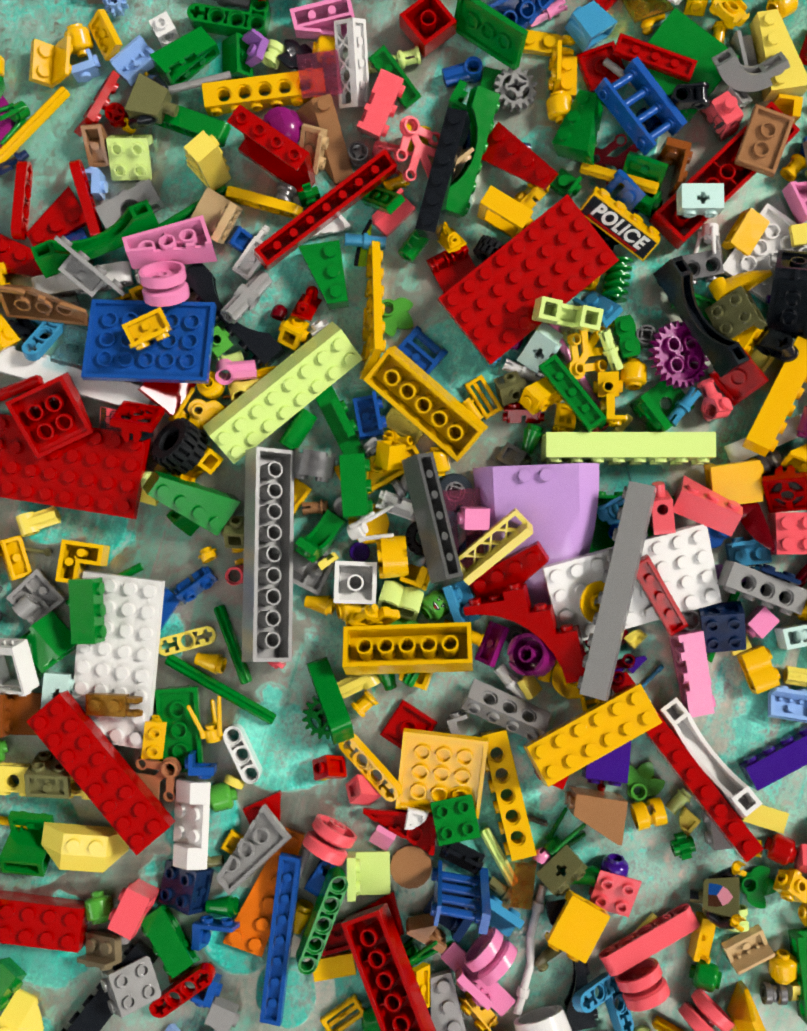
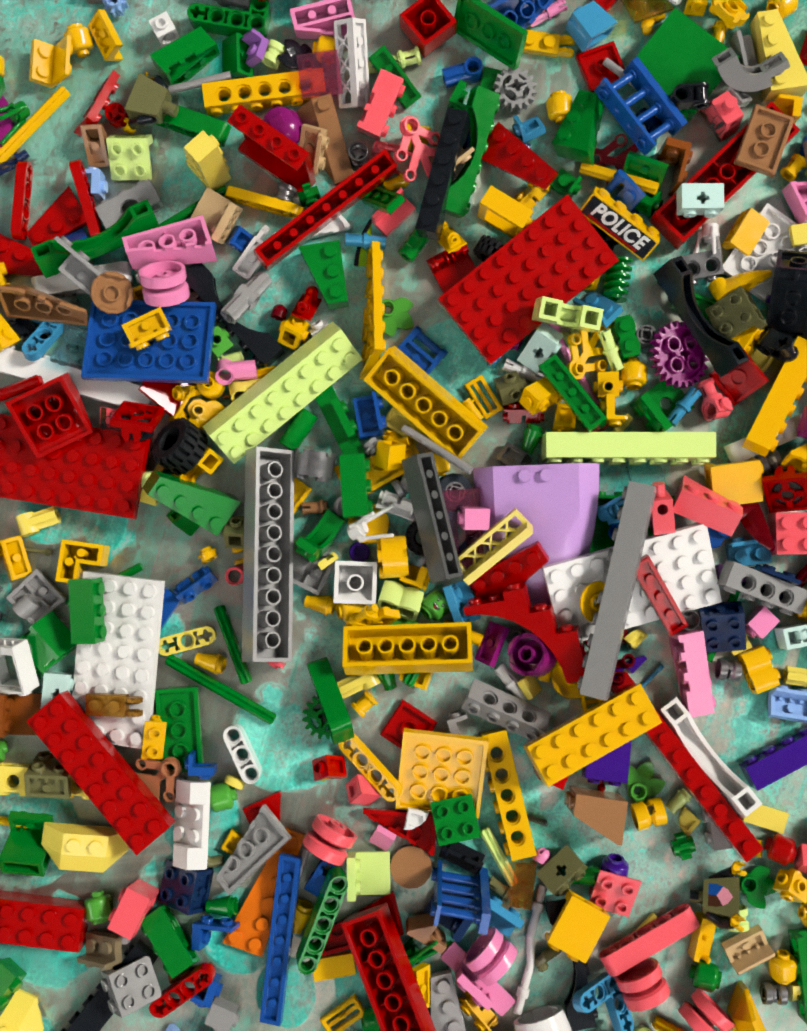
light blue bracket [71,48,101,83] -> none
light blue bracket [110,35,155,86] -> none
yellow plant [187,696,223,743] -> none
green plant [544,807,586,857] -> none
yellow bracket [548,40,577,99] -> none
red tile [612,33,697,83] -> none
none -> medium nougat tile [90,271,134,314]
none -> yellow pin [172,384,200,402]
none -> light grey bar [401,424,474,474]
none -> dark azure bracket [512,115,546,143]
none -> flat silver wheel [715,658,742,682]

